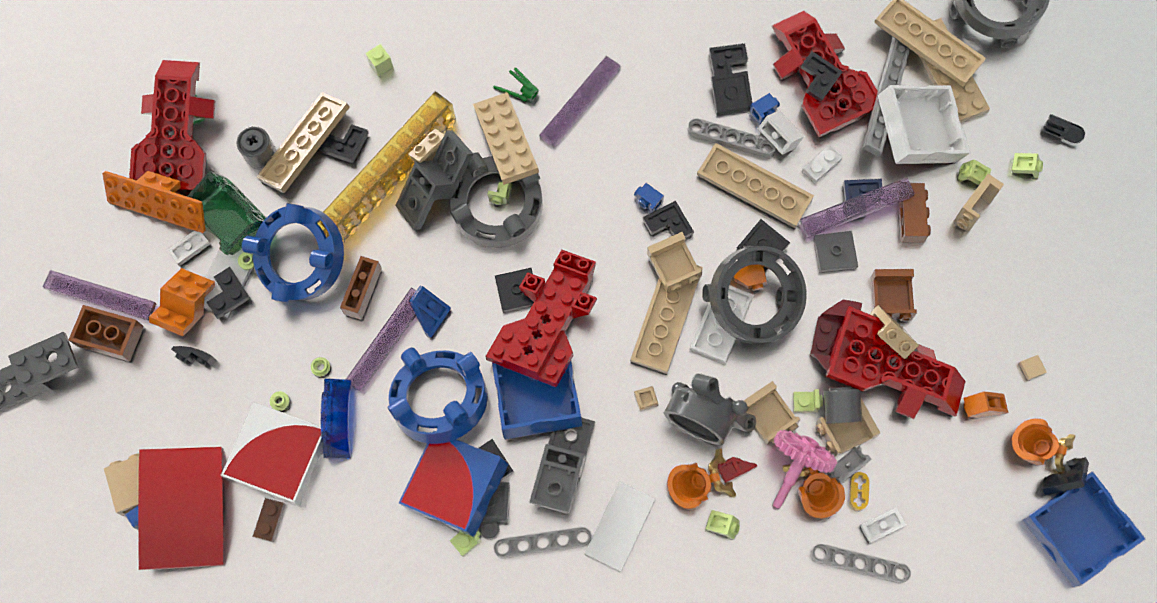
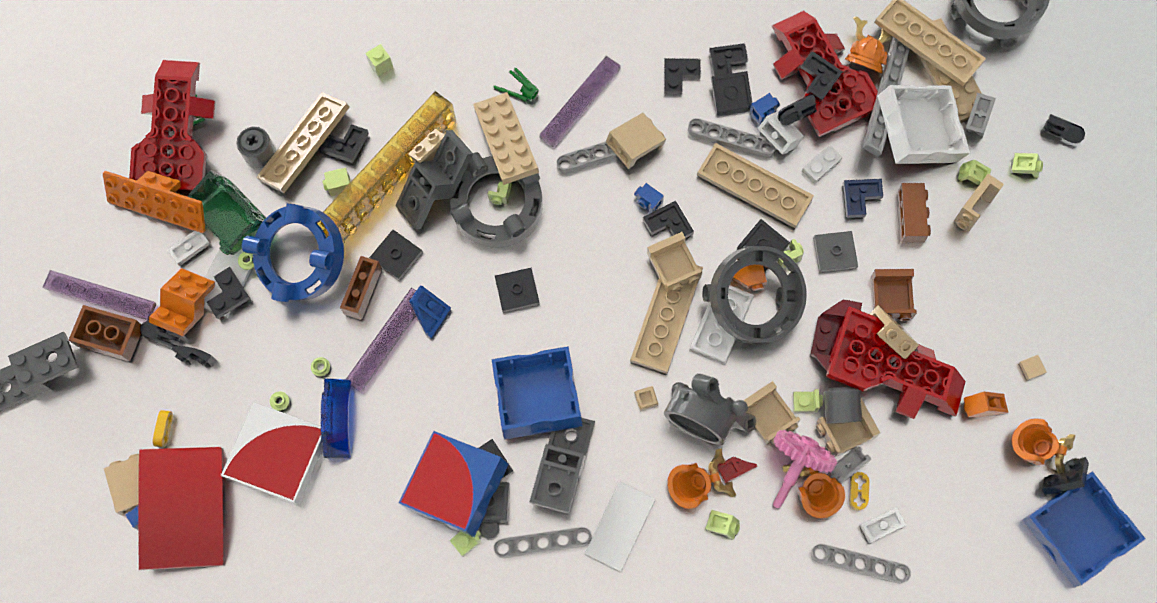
reddish brown plate [252,498,285,542] -> none
blue piece [387,347,488,444] -> none
red piece [485,249,597,387] -> none
clear purple plate [800,177,915,238] -> none
none -> black arm [140,320,181,348]
none -> yellow beam [153,410,173,447]
none -> yellowish green brick [322,167,353,196]
none -> black plate [369,229,423,281]
none -> light grey beam [556,141,618,174]
none -> tan panel [606,113,666,169]
none -> black plate [664,58,701,95]
none -> black arm [777,95,817,125]
none -> yellowish green bracket [777,239,804,268]
none -> orange helmet [845,16,892,74]
none -> light grey hinge [966,93,996,137]

